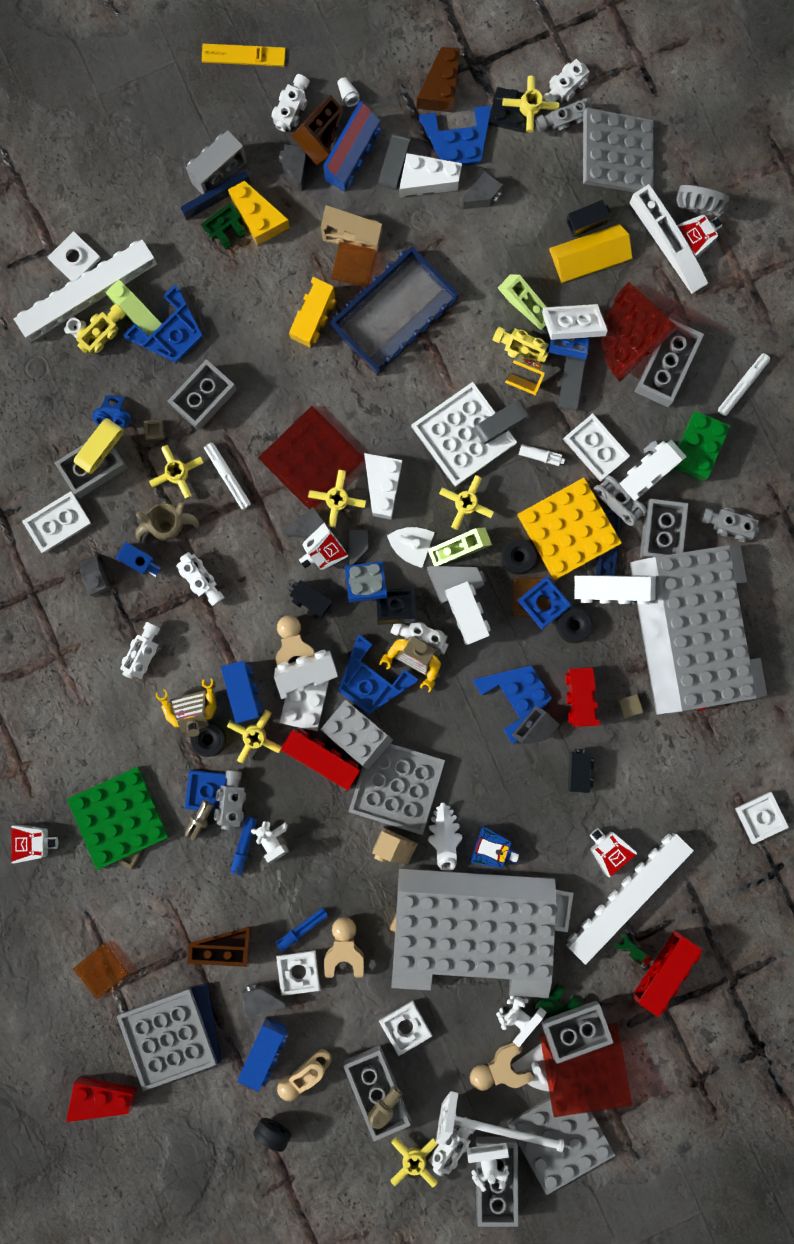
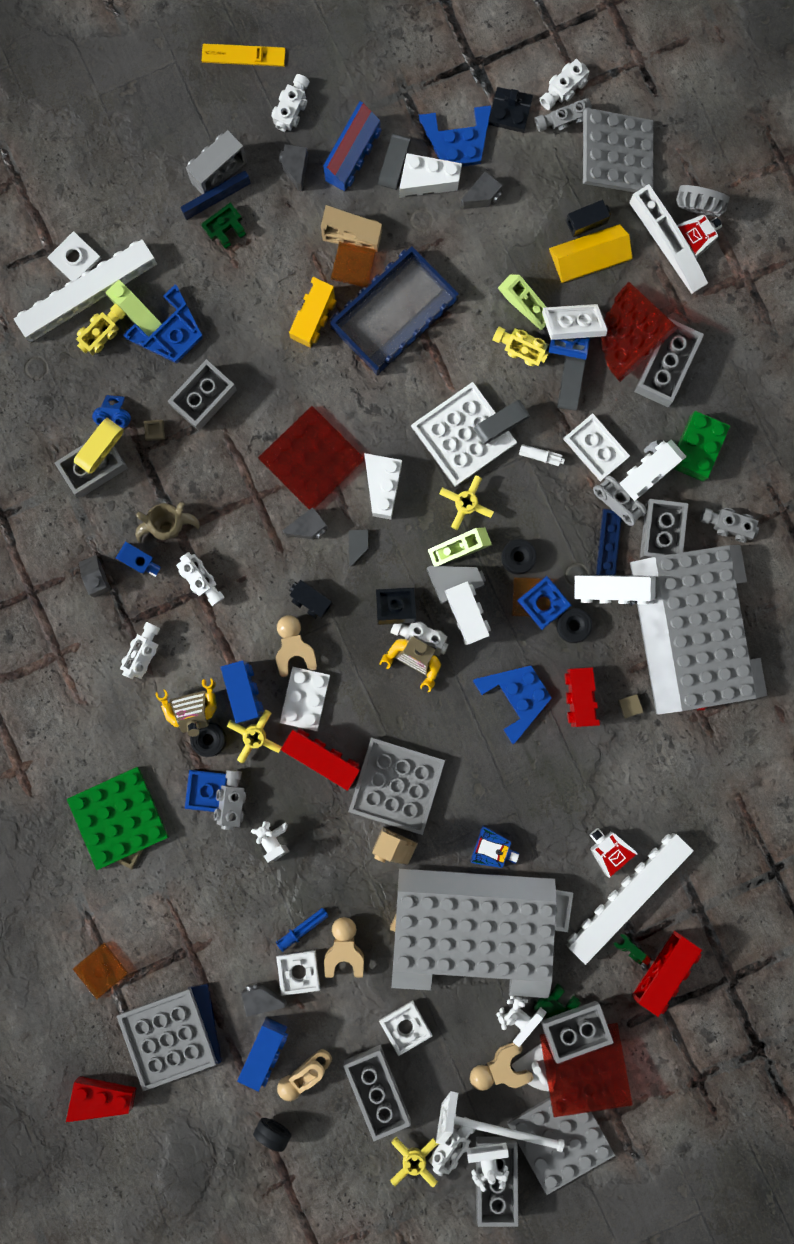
torso [11,825,58,863] -> none
white plate [22,491,92,554] -> none
white plate [64,316,86,338] -> none
light yellow bar [149,445,204,499] -> none
dark tan arm [185,800,214,841] -> none
reddish brown wedge [187,926,252,967] -> none
white axle [204,443,251,510] -> none
yellow wedge [228,181,290,246] -> none
blue axle [230,817,257,876] -> none
white wedge [274,650,338,699] -> none
reddish brown wedge [291,95,343,165] -> none
white torso [299,523,348,570] -> none
light yellow bar [308,470,366,528] -> none
light grey brick [320,700,393,770] -> none
white cone [337,77,360,107] -> none
blue wing [338,634,418,714] -> none
light grey piece [345,561,387,603] -> none
dark tan arm [368,1086,403,1129] -> none
white shield [387,527,435,568] -> none
reddish brown wedge [417,47,460,113] -> none
white plant [428,803,462,872] -> none
light yellow bar [502,76,559,133] -> none
yellow piece [505,353,548,396] -> none
flat silver slope [512,706,560,744] -> none
yellow plate [517,478,622,581] -> none
black brick [568,749,594,793] -> none
white axle [718,353,770,416] -> none
white plate [735,792,789,844] -> none

